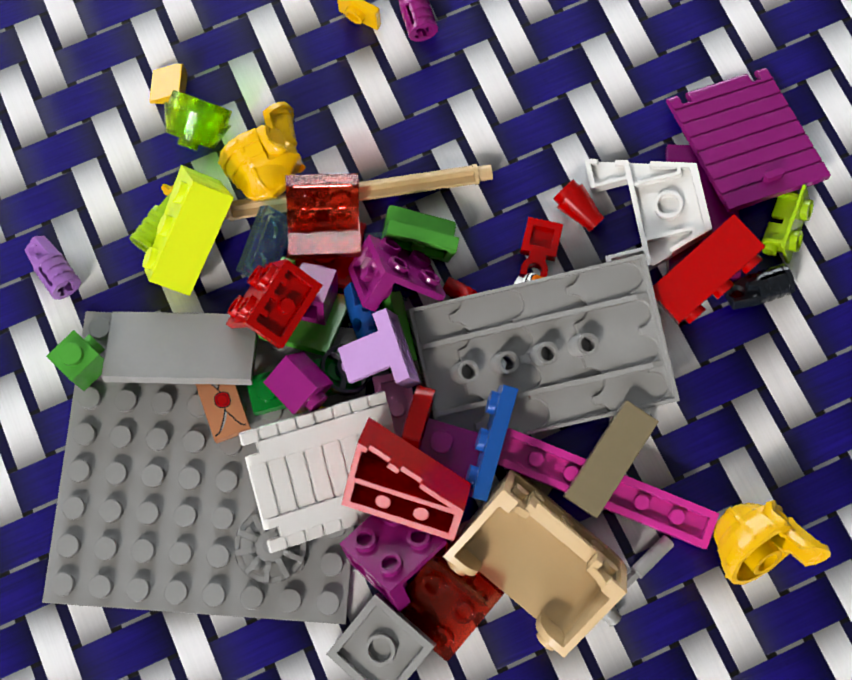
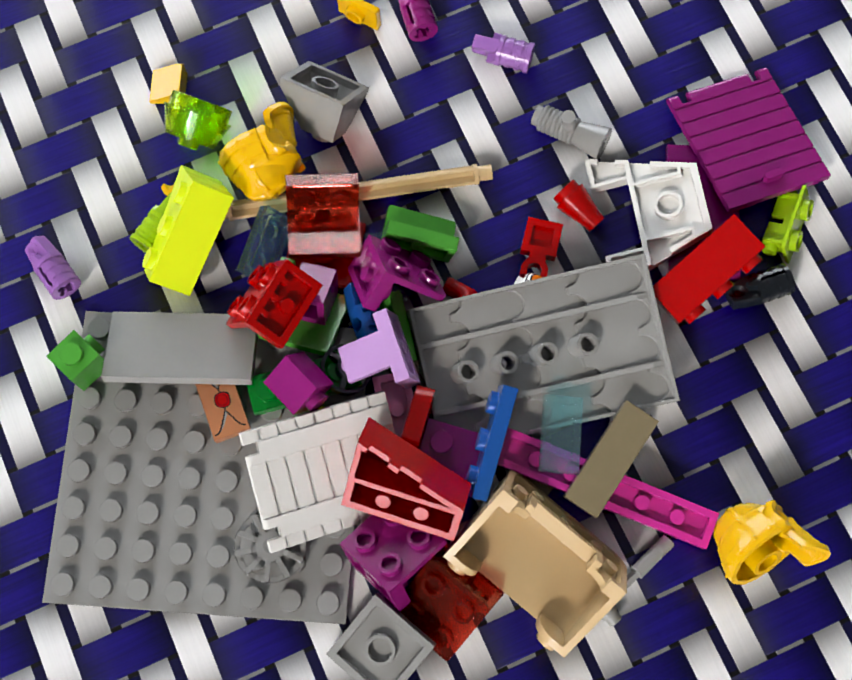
none -> light grey slope [279,61,369,143]
none -> medium lavender hinge [471,33,535,74]
none -> light grey piece [531,105,612,160]
none -> clear light blue tile [538,394,583,475]

